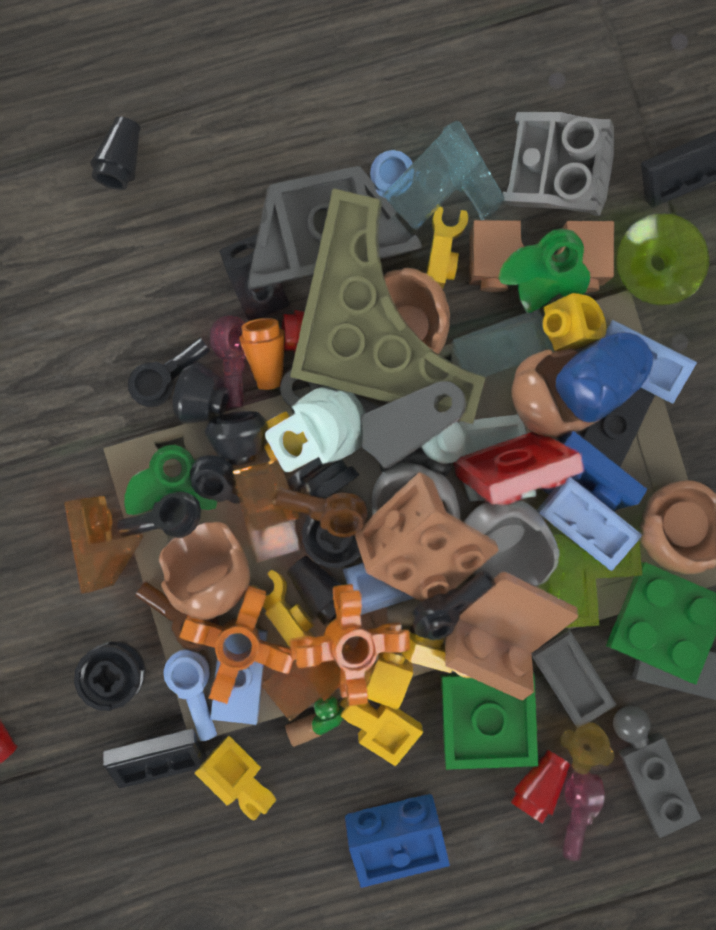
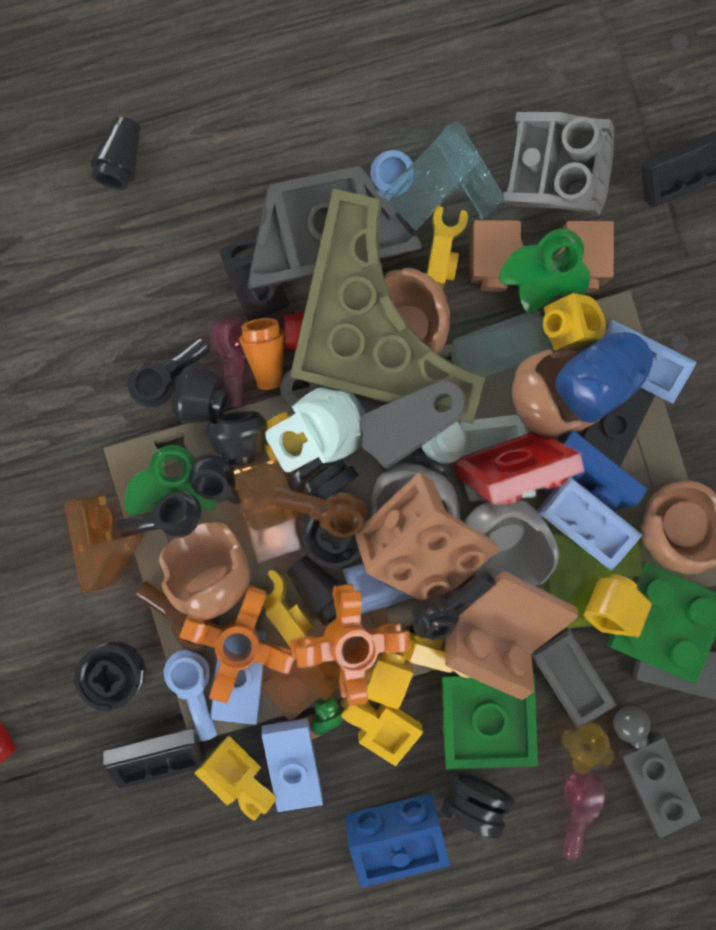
red cone [511,750,571,824] -> none
clear neon green dish [617,213,709,305] -> none
none -> light blue plate [261,718,323,812]
none -> black wheel [441,773,515,838]
none -> yellow plate [584,574,652,637]

